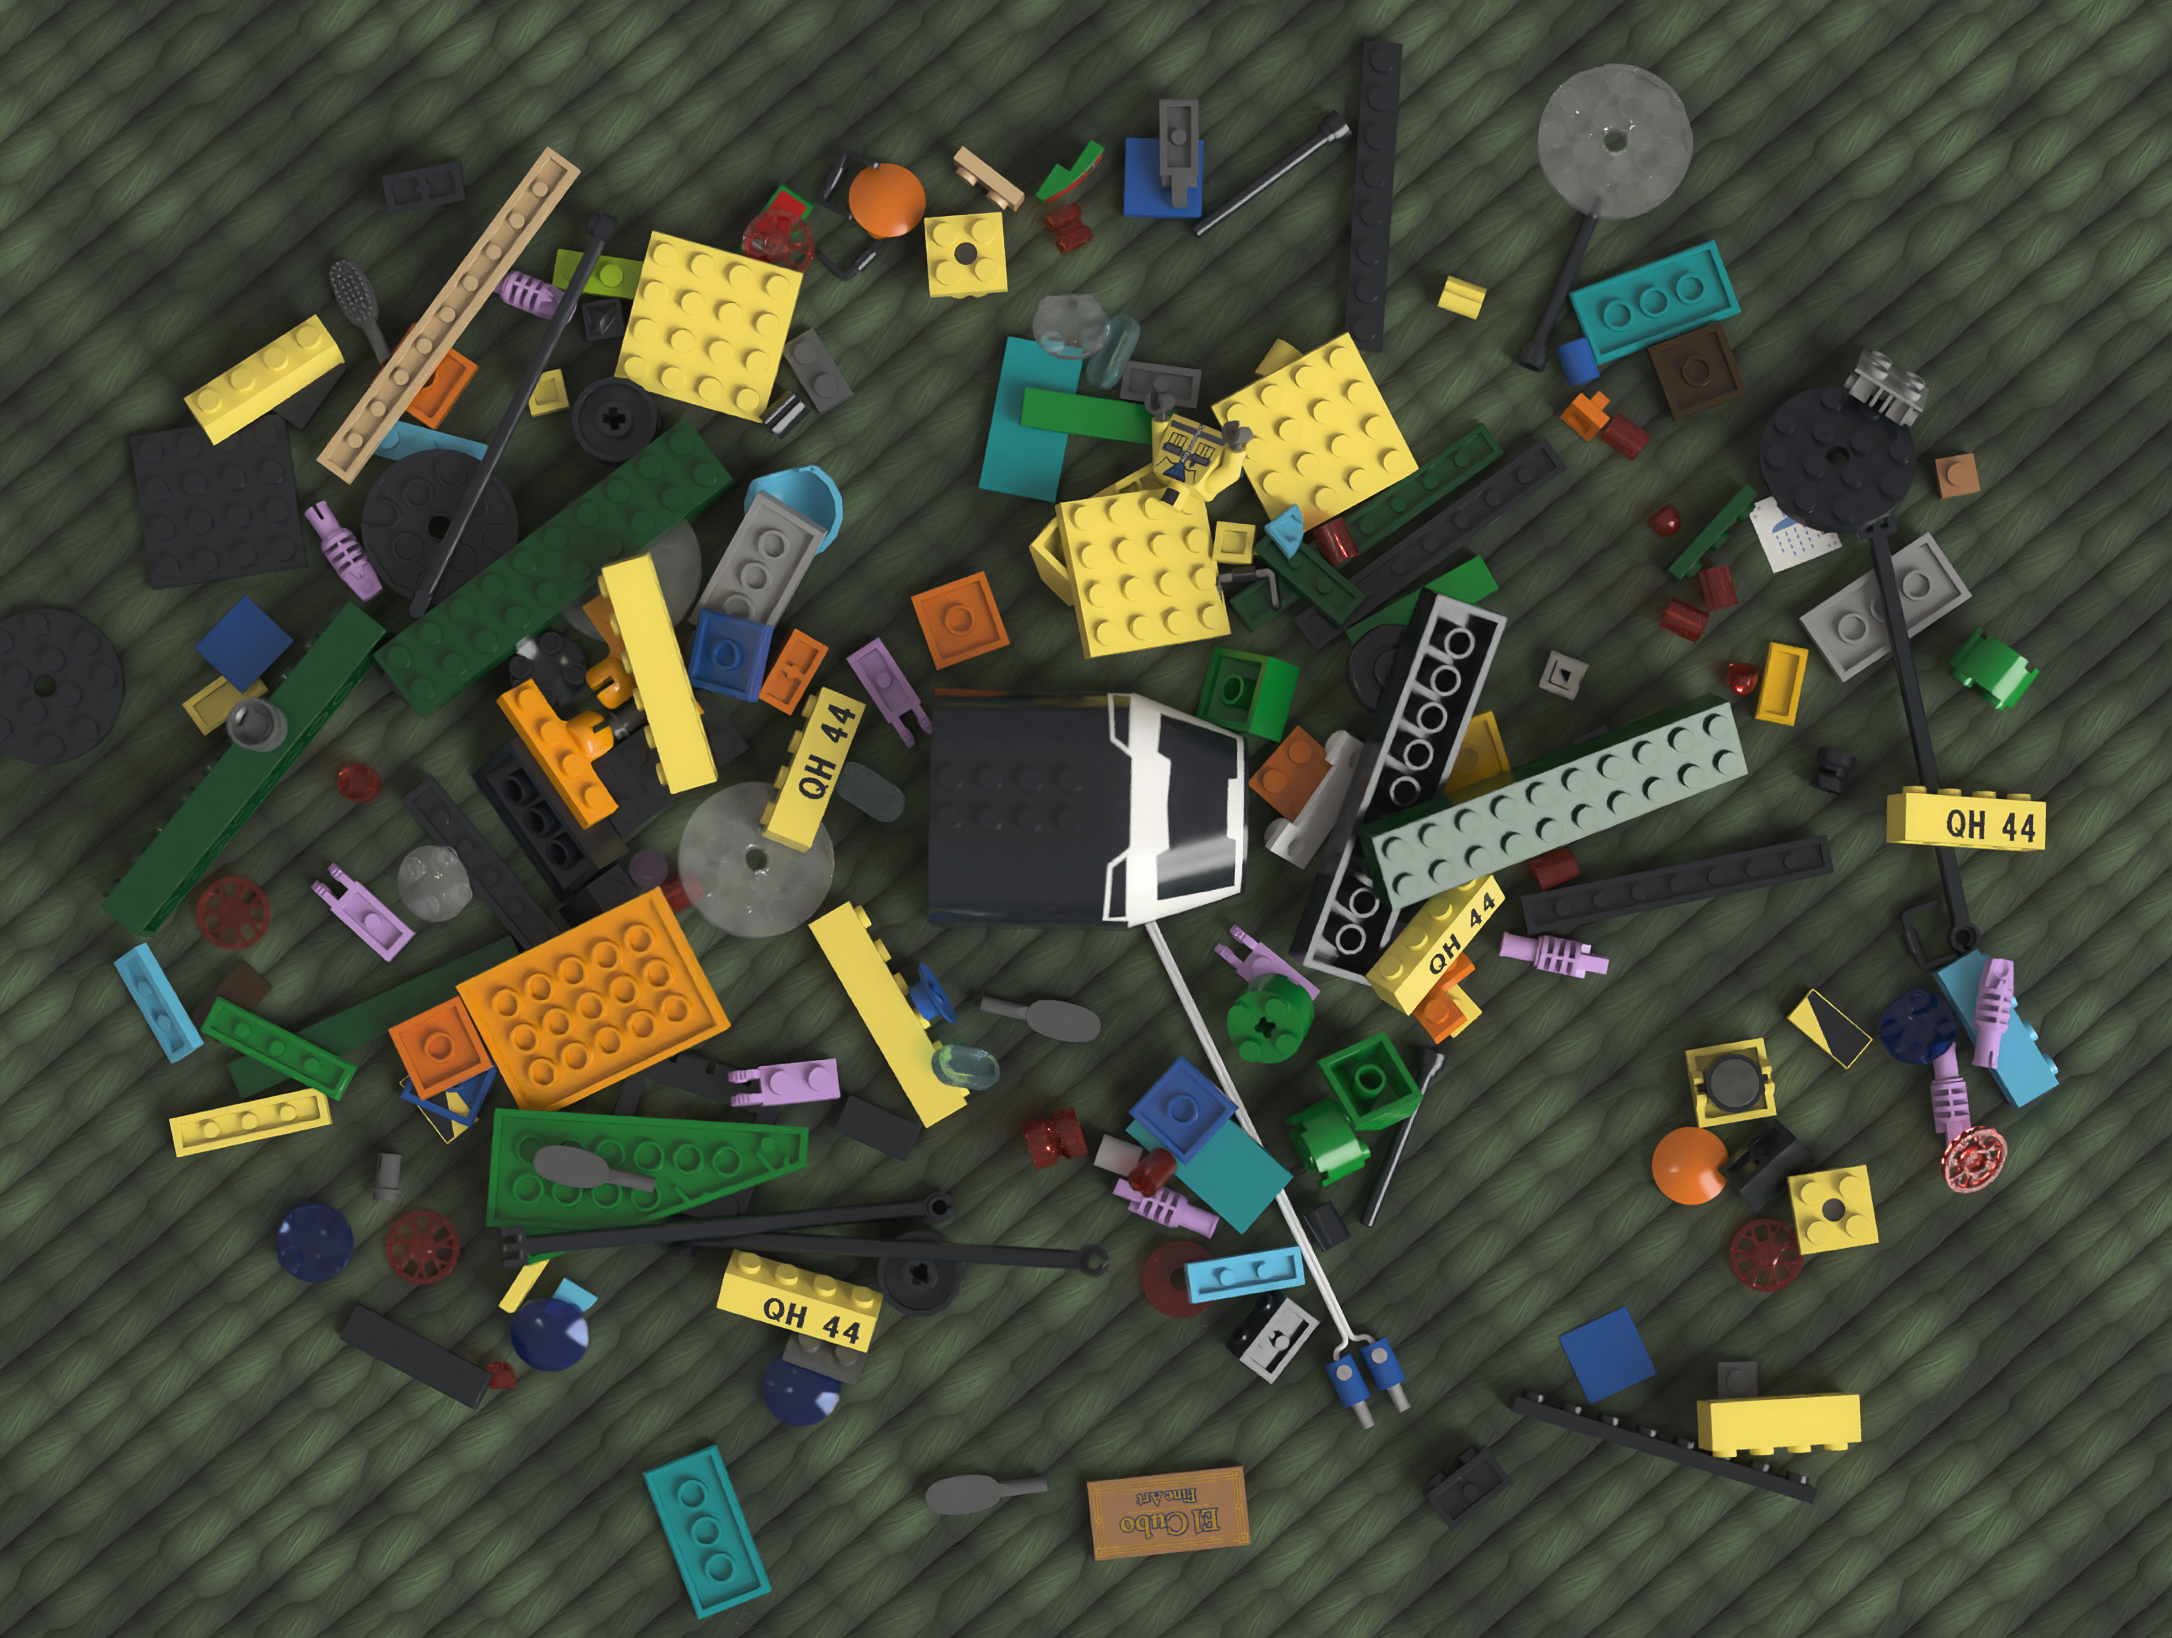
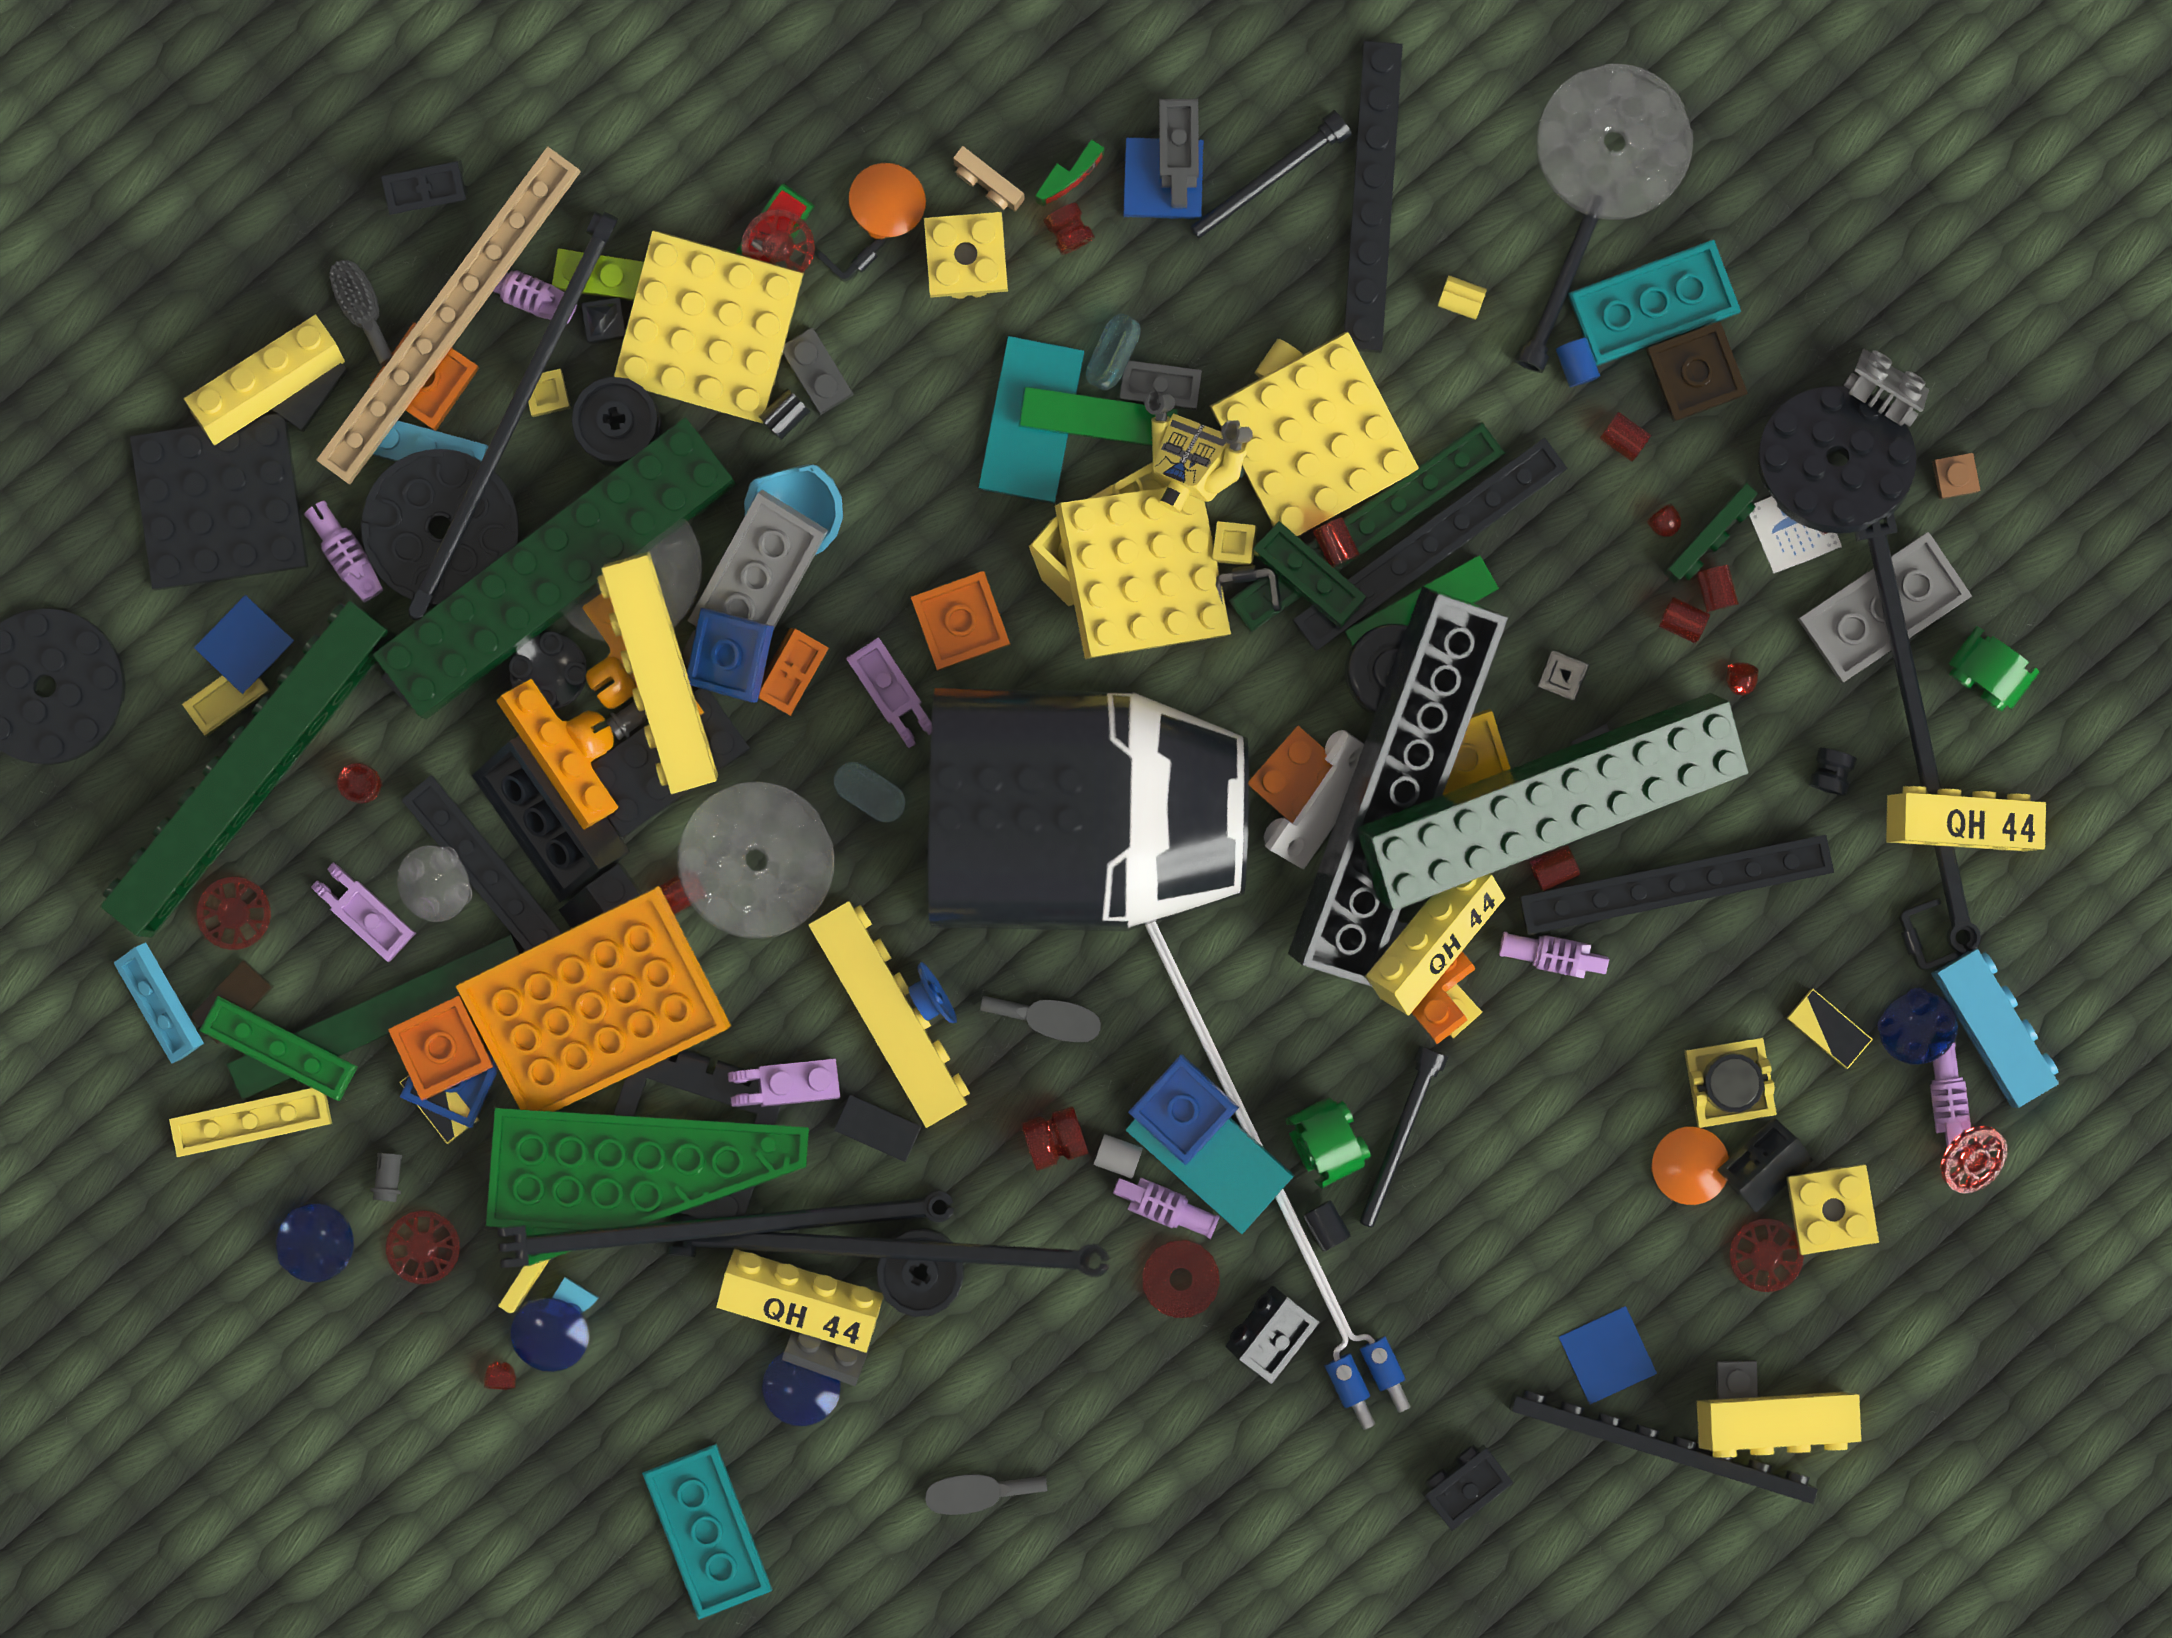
dark grey wheel [227,698,288,752] -> none
black tile [340,1304,494,1409] -> none
dark grey piece [534,1145,656,1193] -> none
plate [629,850,668,889] -> none
light yellow brick [759,687,866,853] -> none
black piece [818,149,880,221] -> none
clear light blue tile [931,1044,1000,1091] -> none
clear dish [1033,294,1110,360] -> none
medium nougat tile [1087,1465,1251,1561] -> none
clear red piece [1128,1148,1177,1198] -> none
medium azure plate [1183,1245,1305,1304] -> none
green slope [1196,646,1300,743] -> none
lavender hinge [1214,924,1320,1001] -> none
green brick [1227,973,1314,1064] -> none
medium azure tile [1265,503,1304,560] -> none
green slope [1316,1031,1423,1130] -> none
orange tile [1560,391,1610,443] -> none
yellow tile [1754,642,1809,727] -> none
lavender hinge [1972,958,2014,1068] -> none

